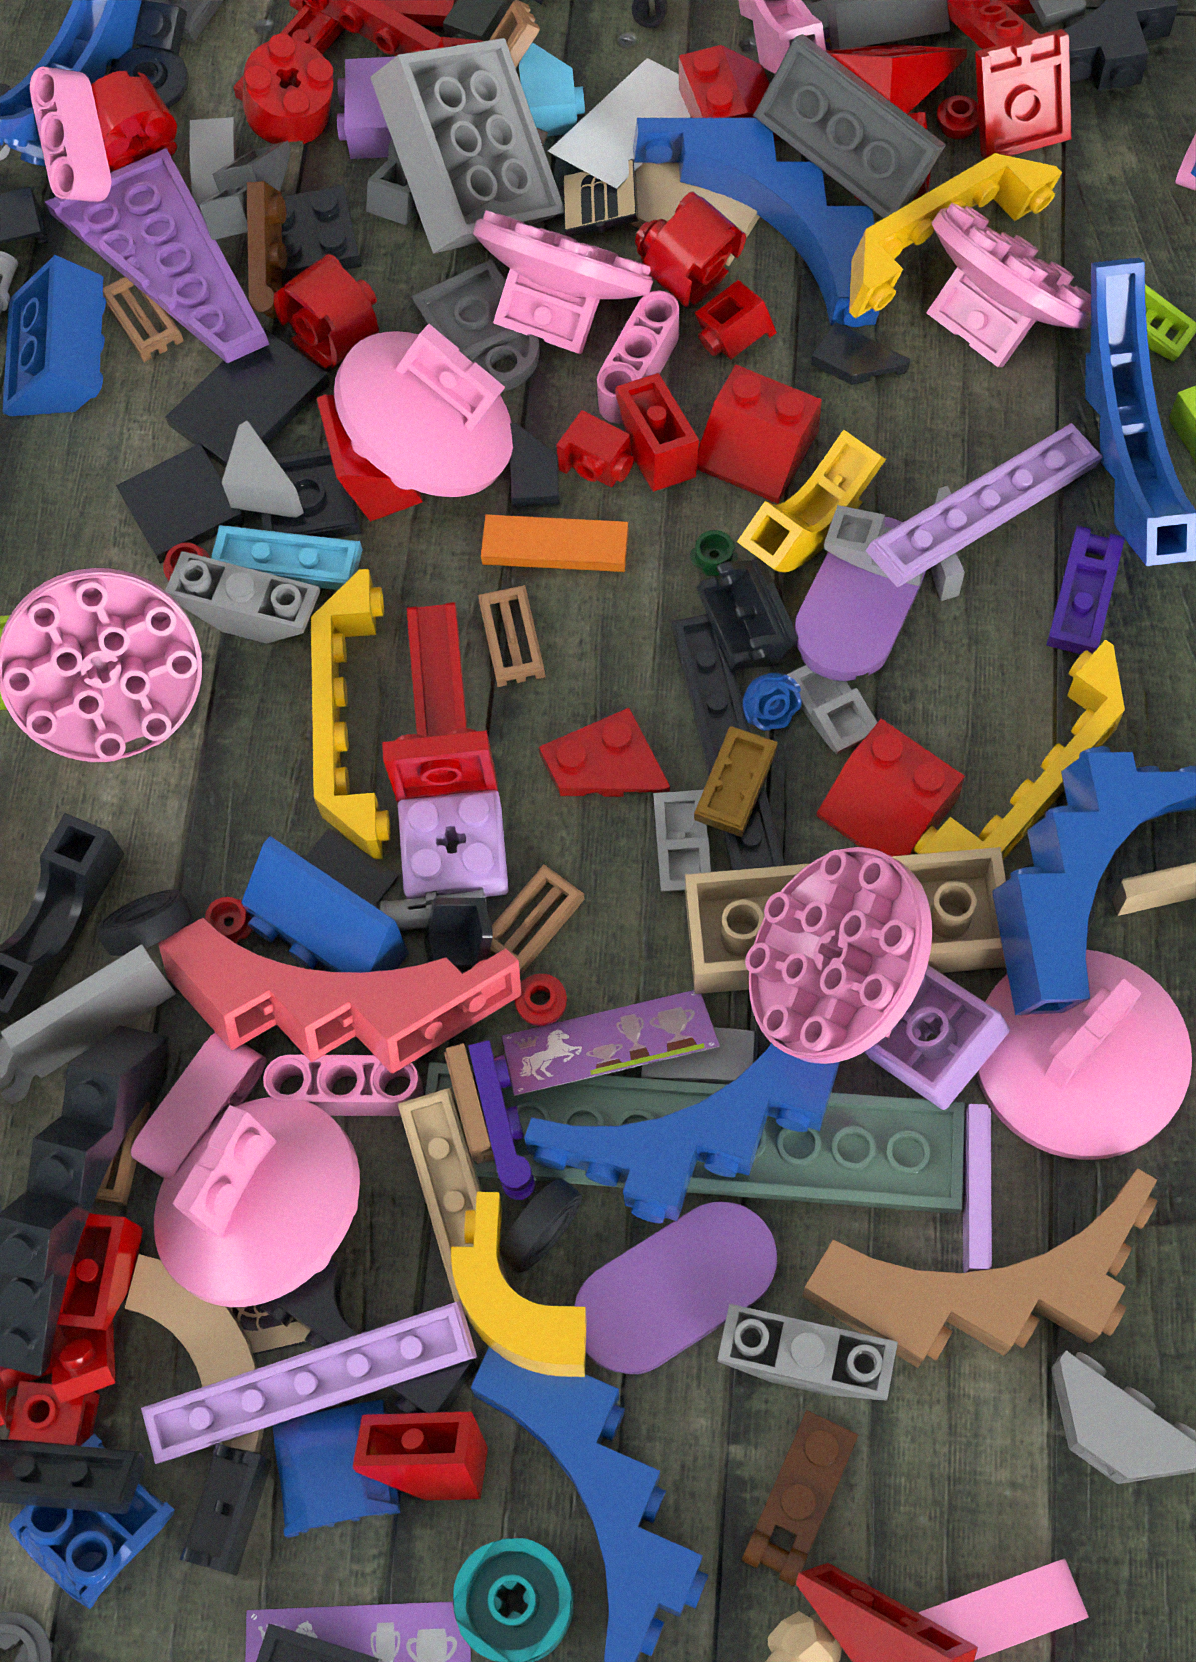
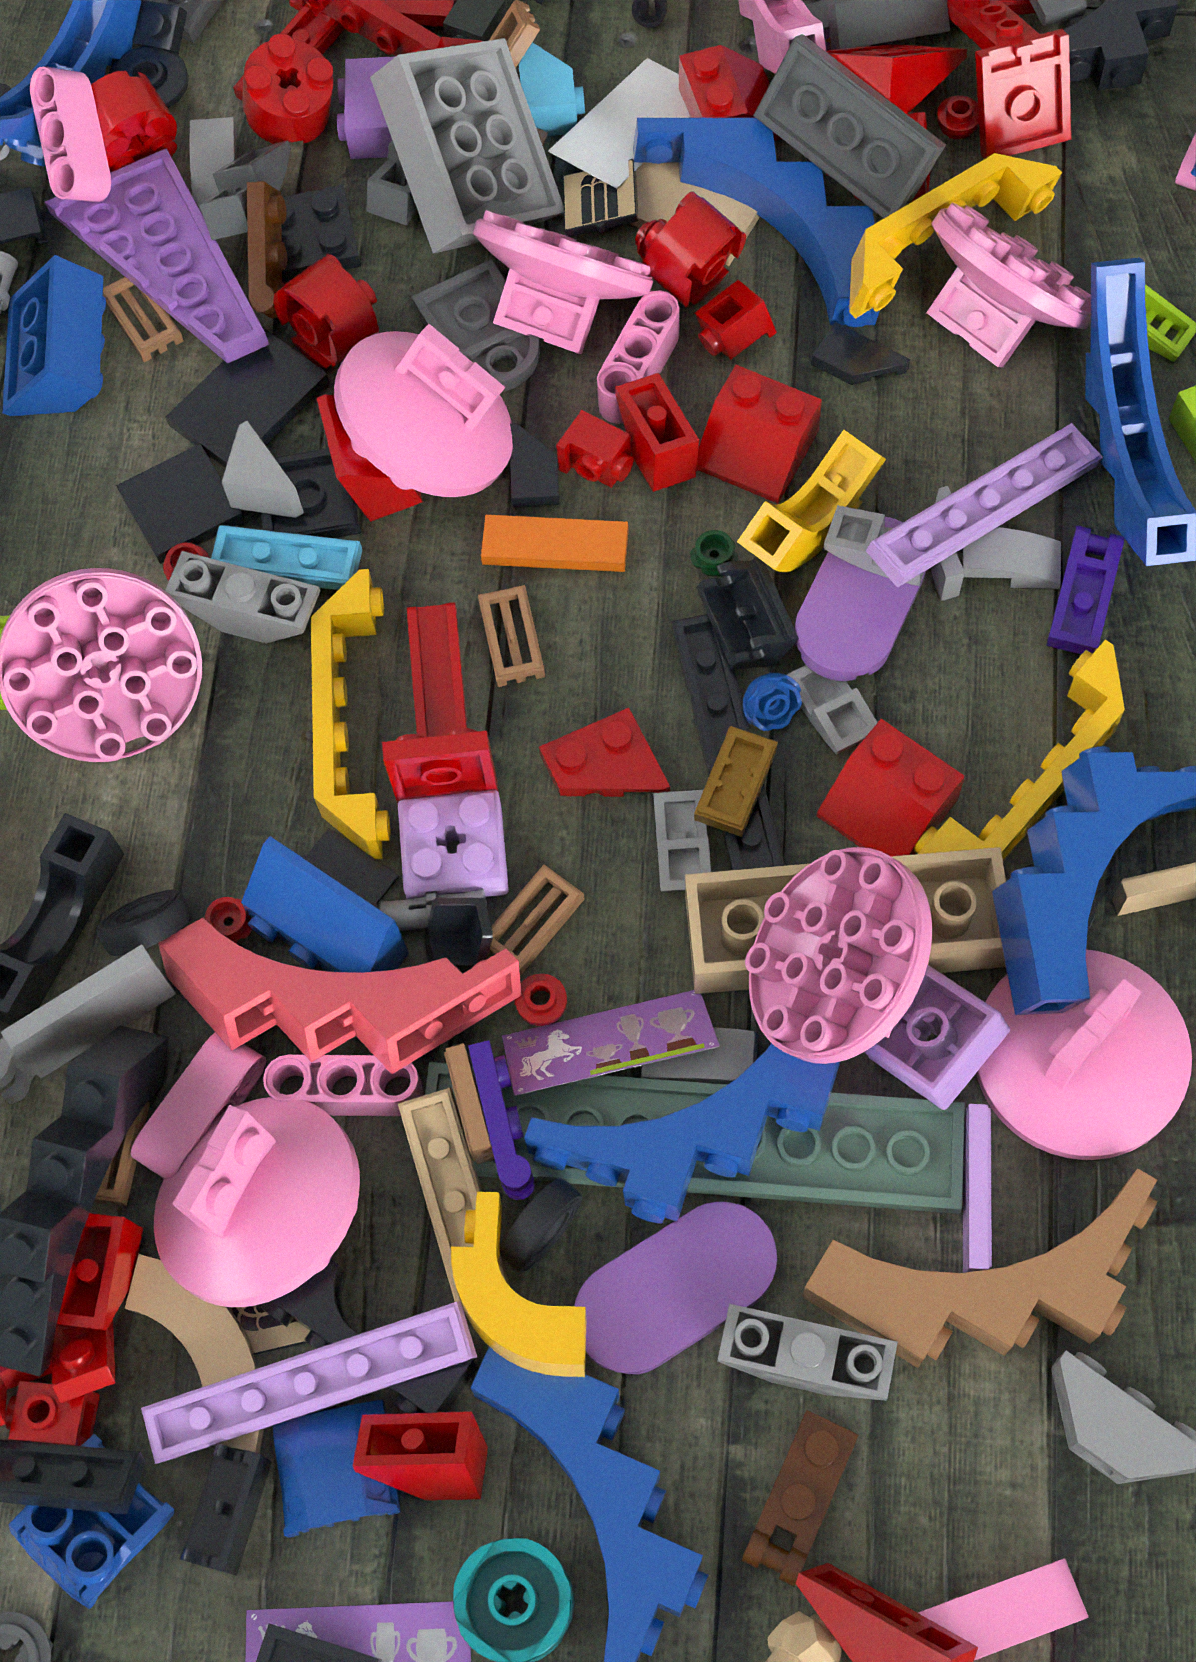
none -> light grey slope [962,527,1061,589]

